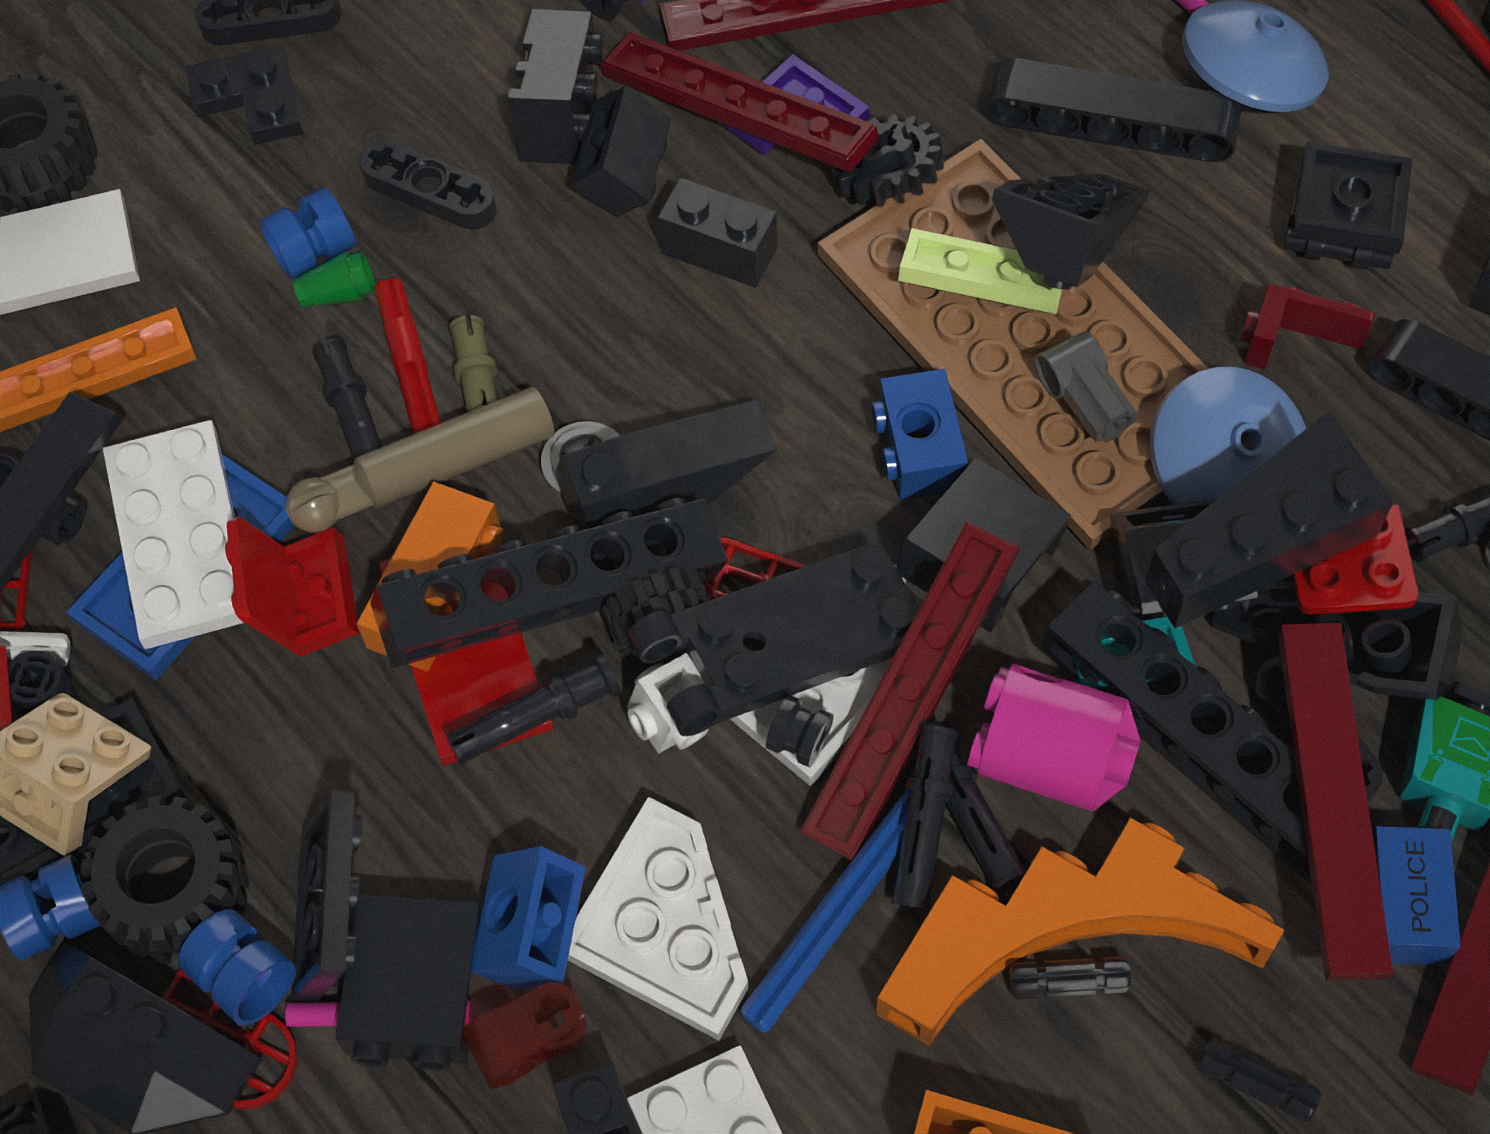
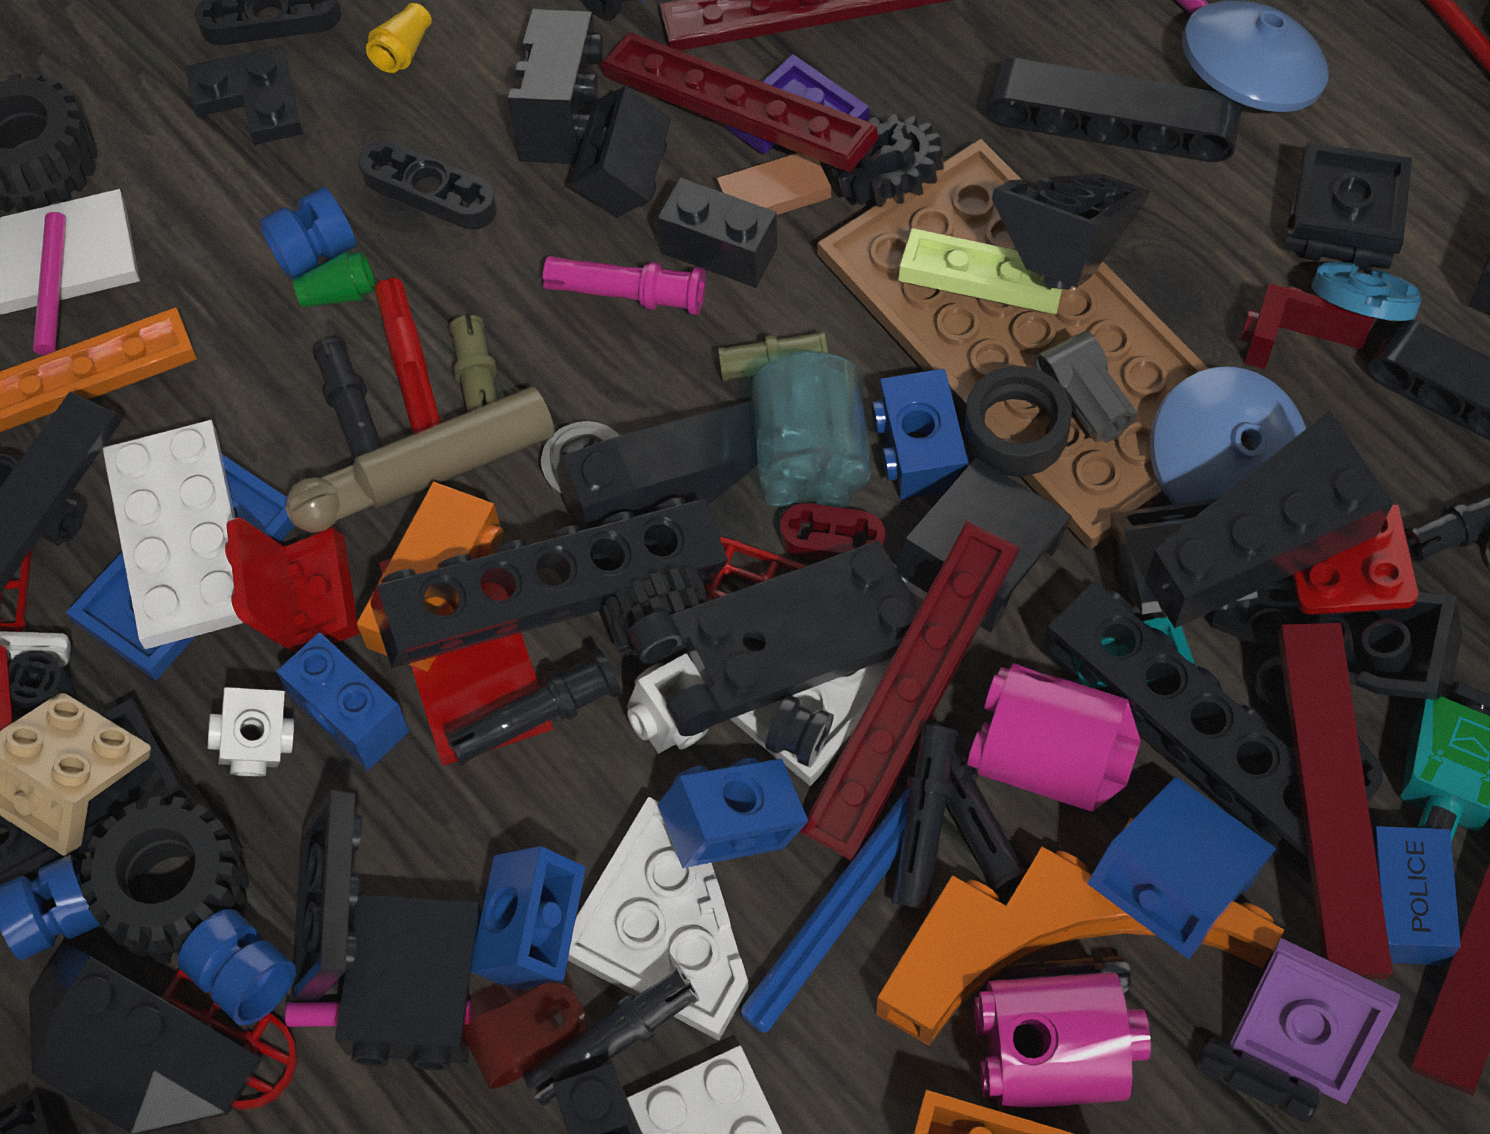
none -> dark pink bar [33,212,66,356]
none -> white brick [208,687,294,777]
none -> blue brick [276,632,410,771]
none -> yellow cone [366,3,432,73]
none -> black pin [522,967,700,1106]
none -> dark pink pin [543,256,706,315]
none -> blue brick [657,758,808,868]
none -> nougat tile [717,153,831,215]
none -> olive pin [718,331,830,382]
none -> clear light blue cylinder [751,351,872,508]
none -> dark red beam [780,503,885,562]
none -> black tyre [964,366,1072,477]
none -> dark pink cylinder [974,972,1151,1110]
none -> blue panel [1087,776,1276,960]
none -> medium lavender tile [1230,938,1400,1104]
none -> dark azure tile [1311,262,1422,321]

